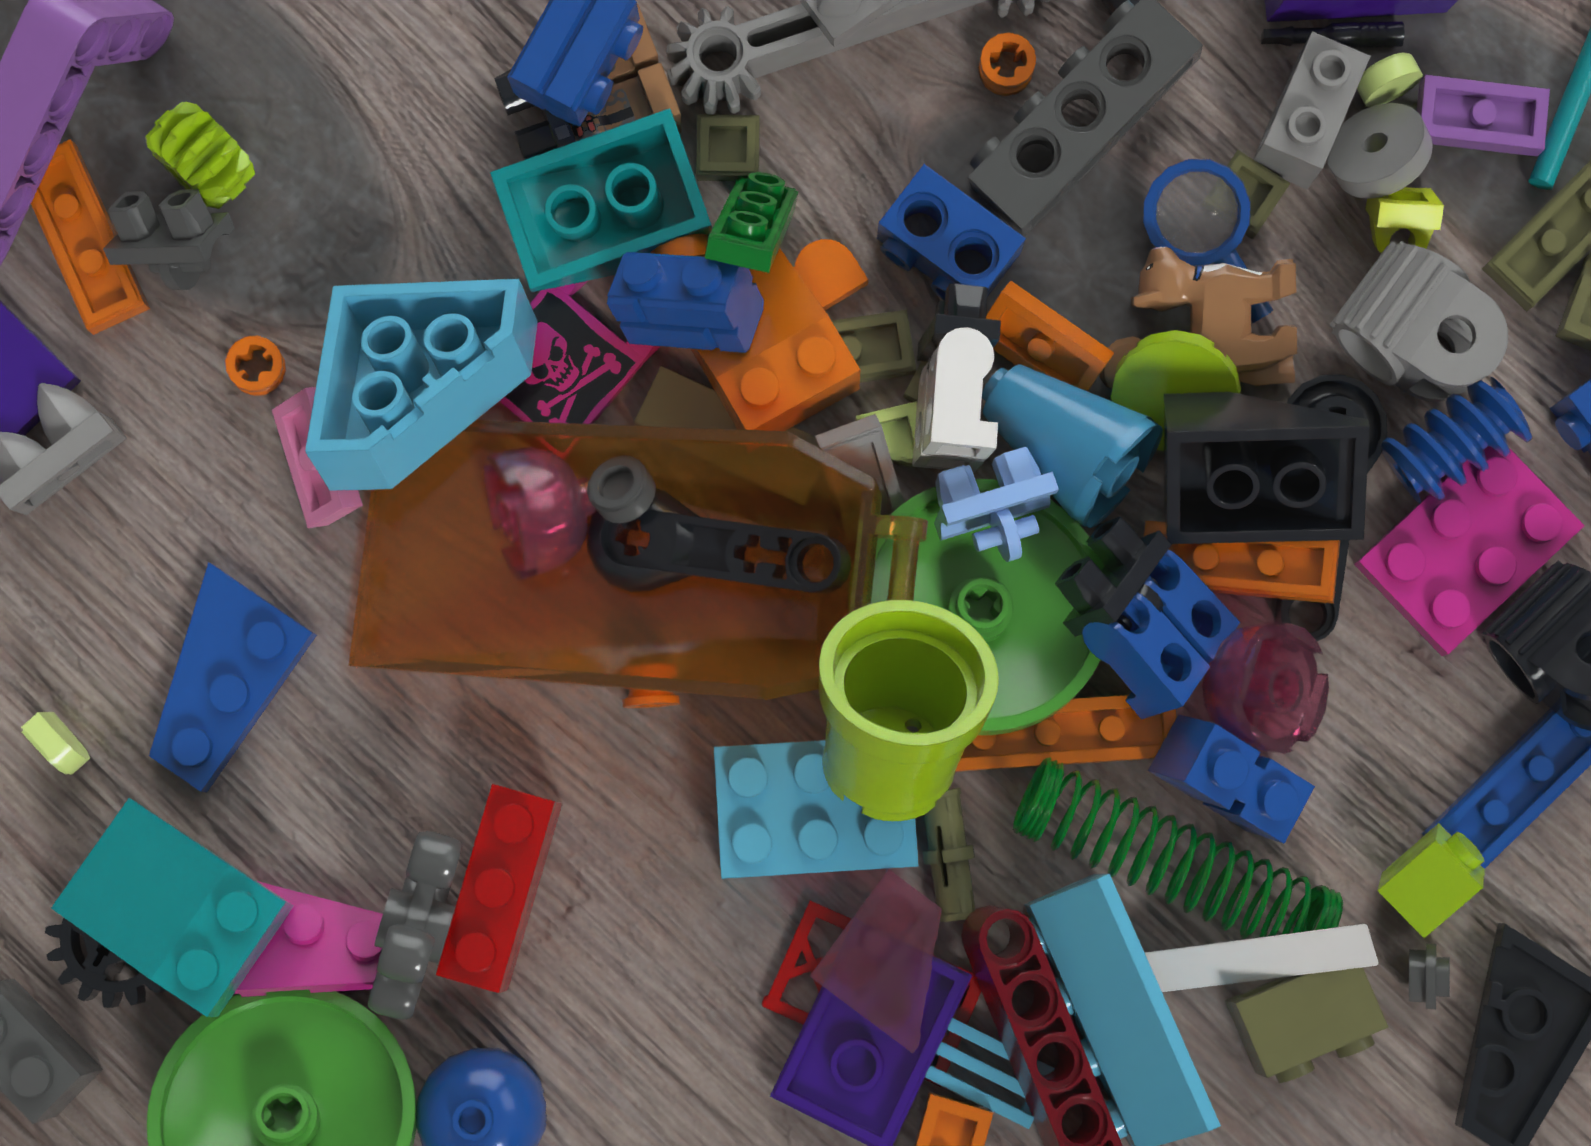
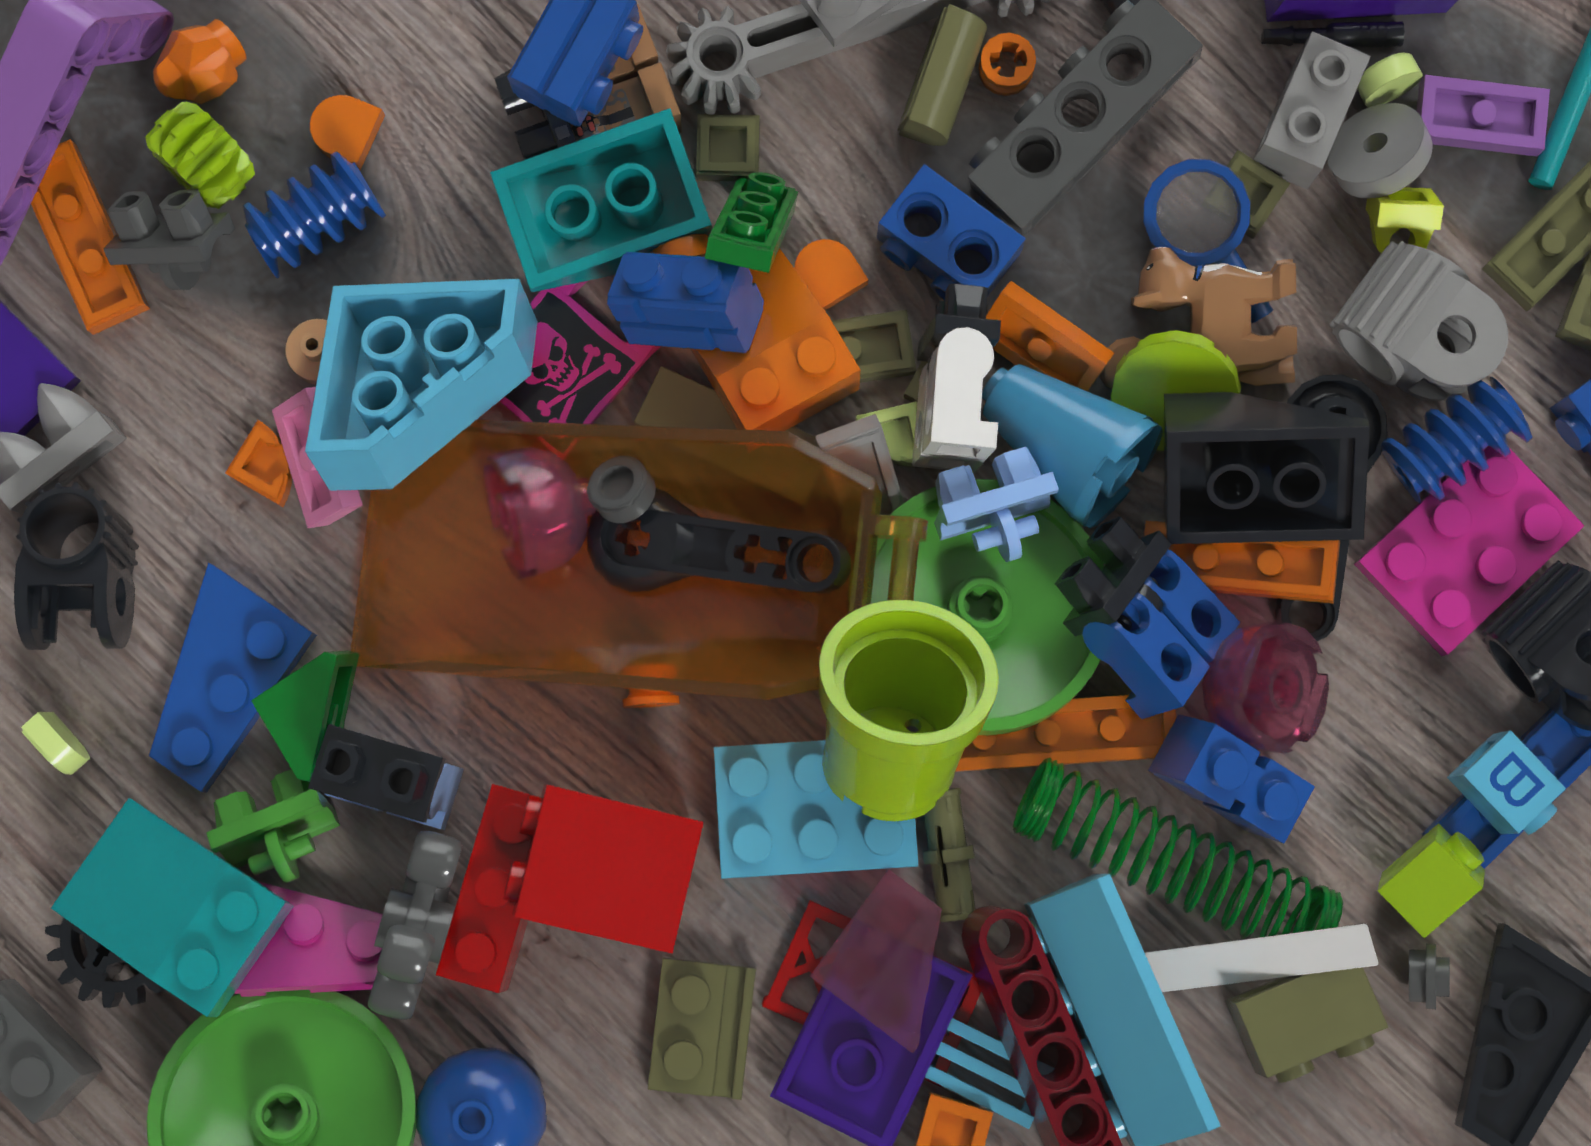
orange bush [225,335,286,396] -> none
none -> black piece [14,482,139,650]
none -> orange rock [153,19,247,104]
none -> bright green hips [206,769,340,883]
none -> orange tile [225,420,292,507]
none -> blue piece [243,152,386,278]
none -> green slope [251,650,360,782]
none -> light nougat tile [285,319,327,385]
none -> black hips [308,724,464,830]
none -> orange tile [310,95,385,171]
none -> red slope [503,784,704,954]
none -> olive plate [648,958,756,1100]
none -> olive brick [897,4,987,146]
none -> medium azure brick [1447,730,1566,835]

